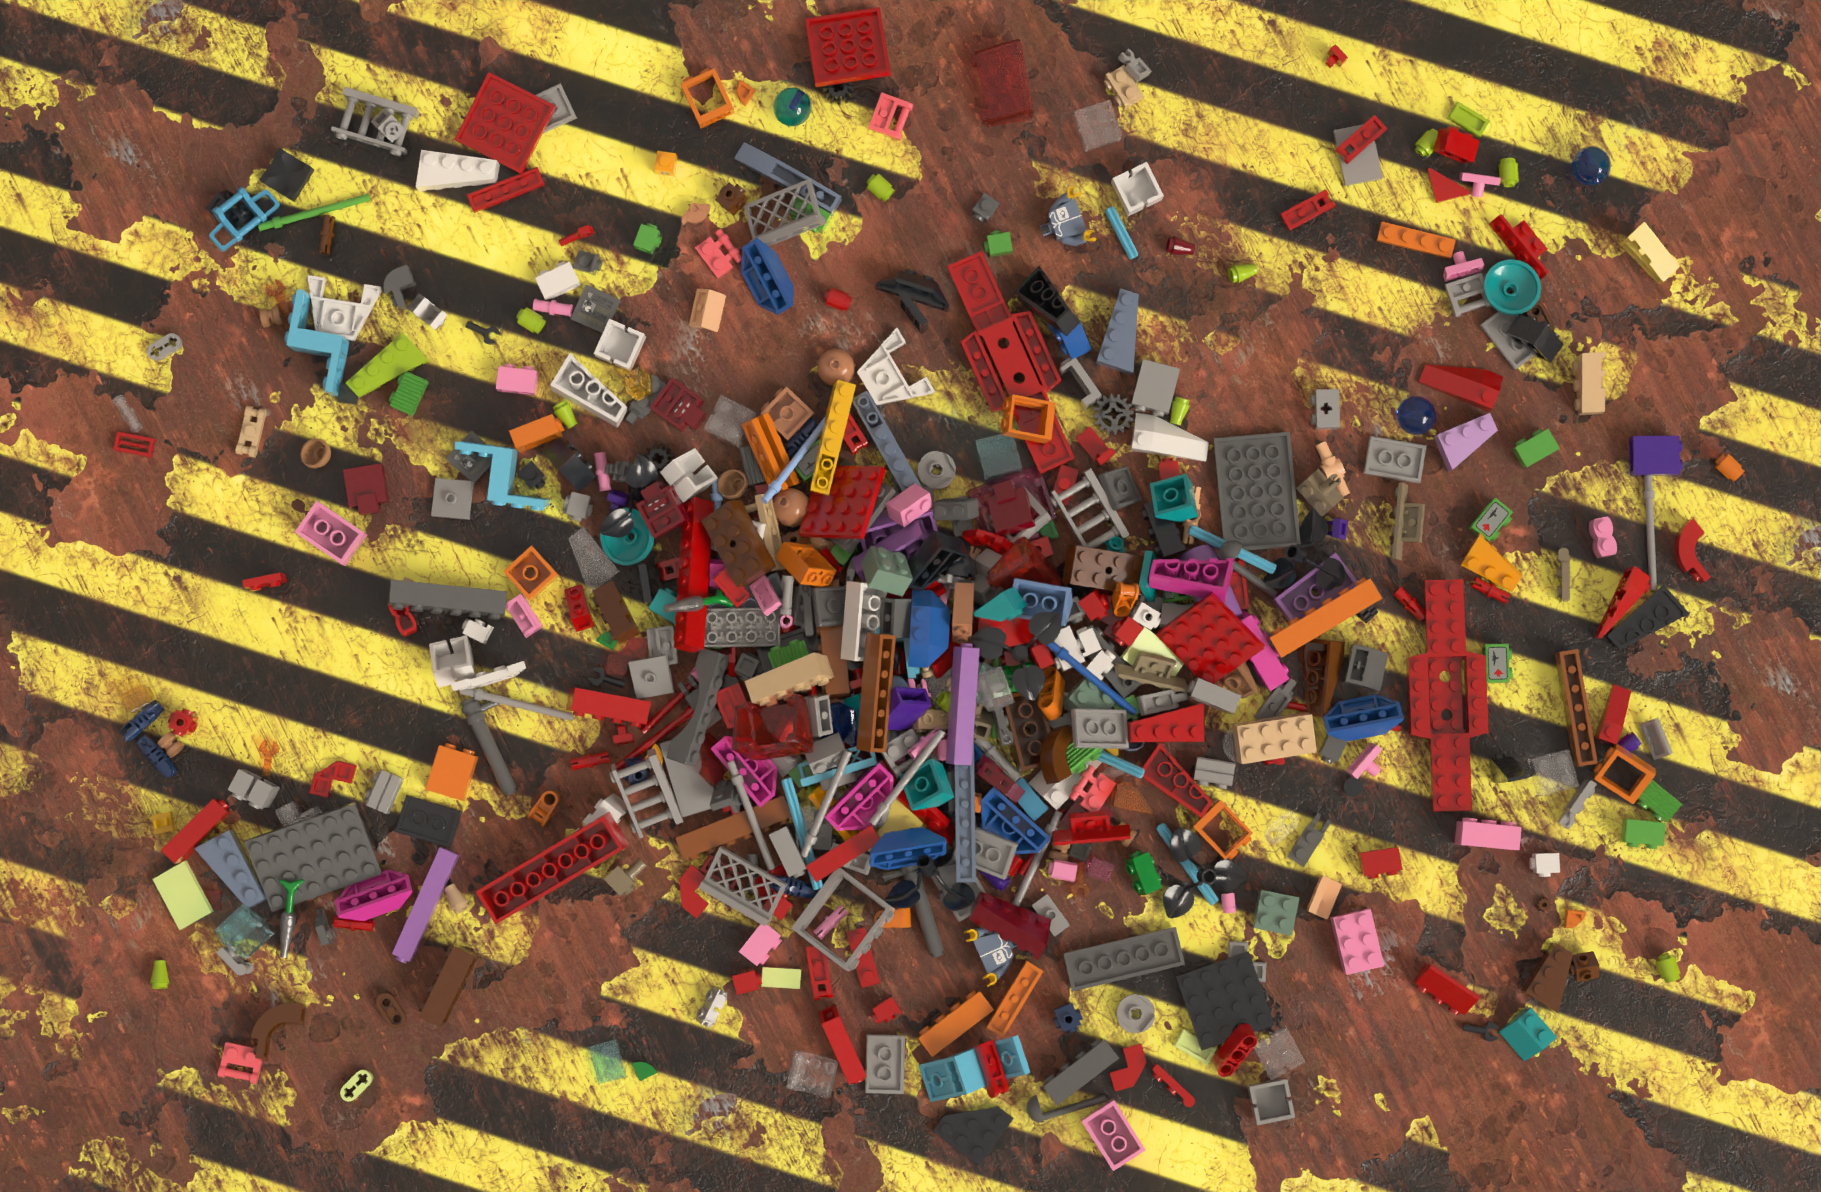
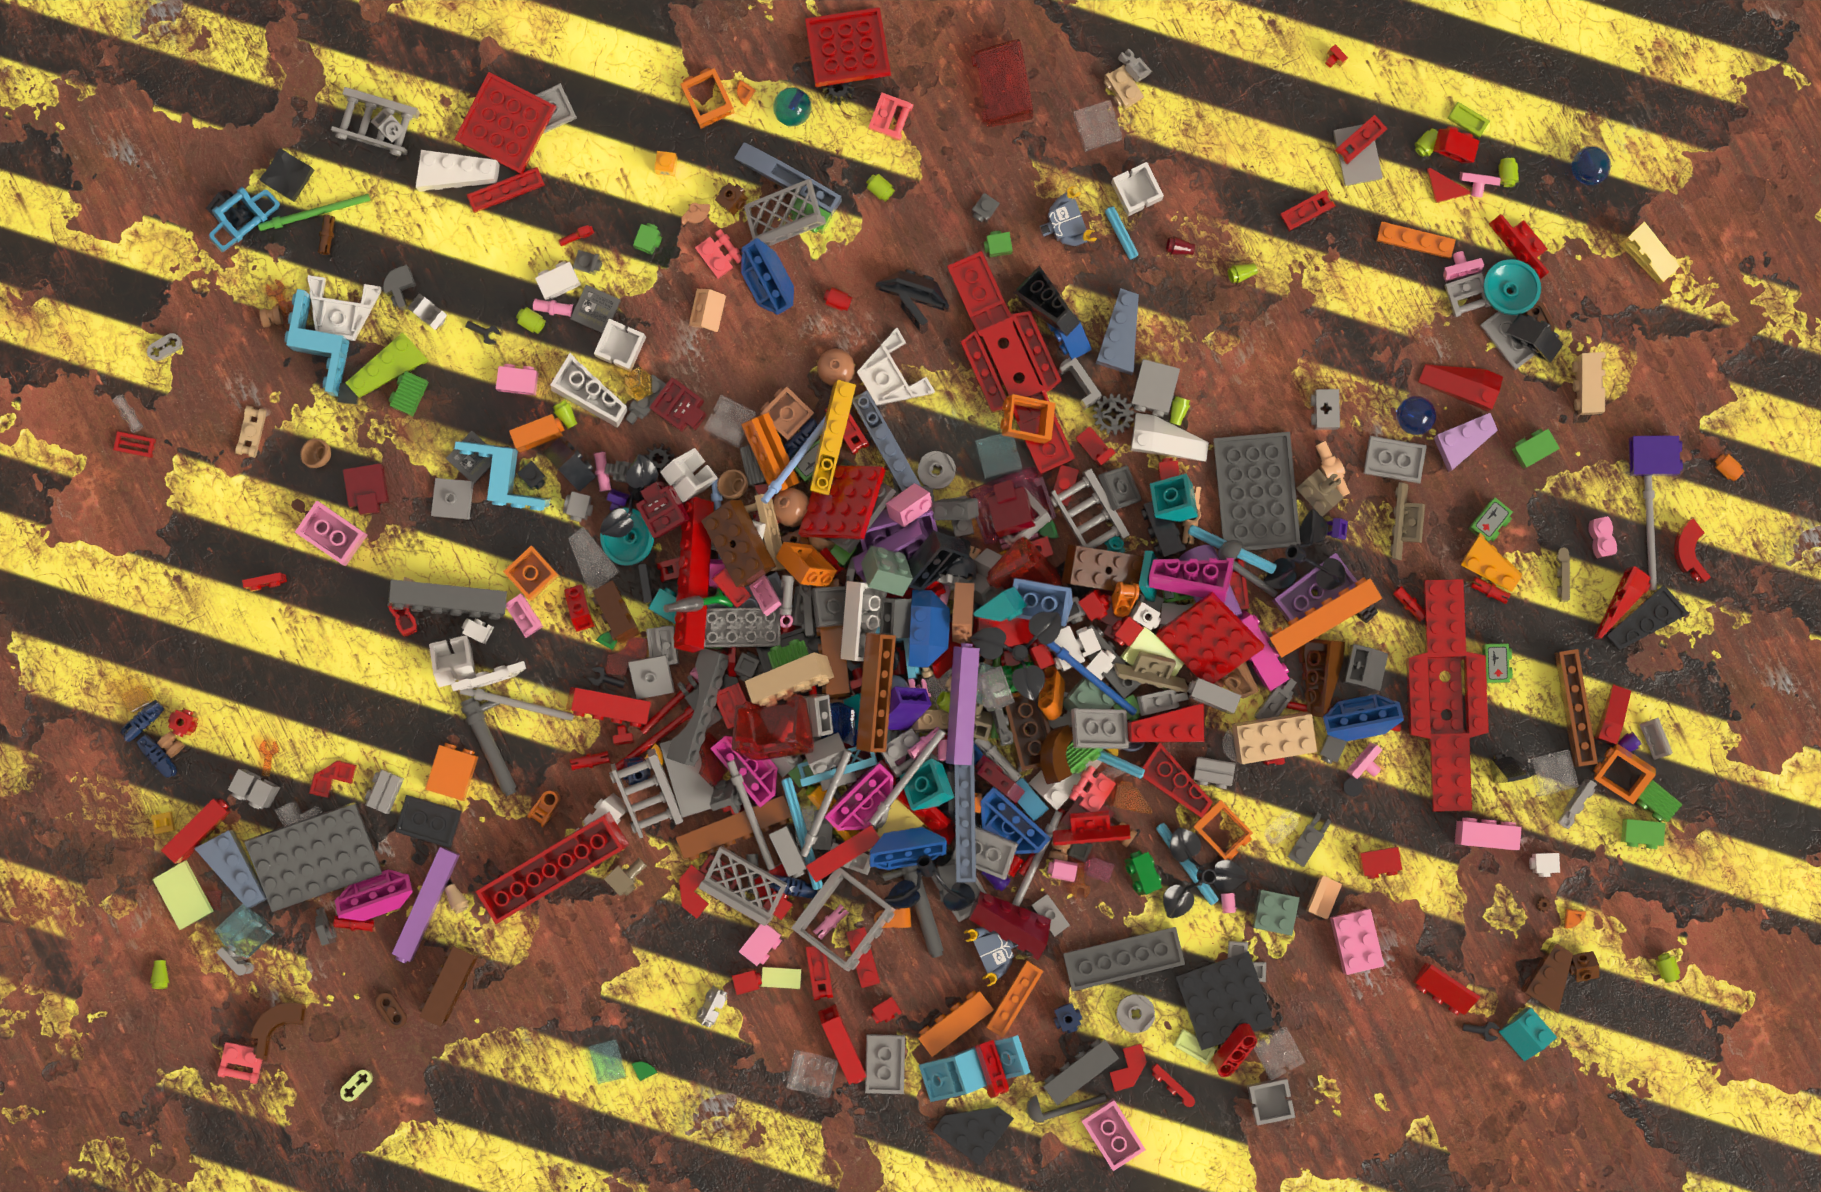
piece [279,879,305,958] -> none
red tile [962,529,1015,554] -> none

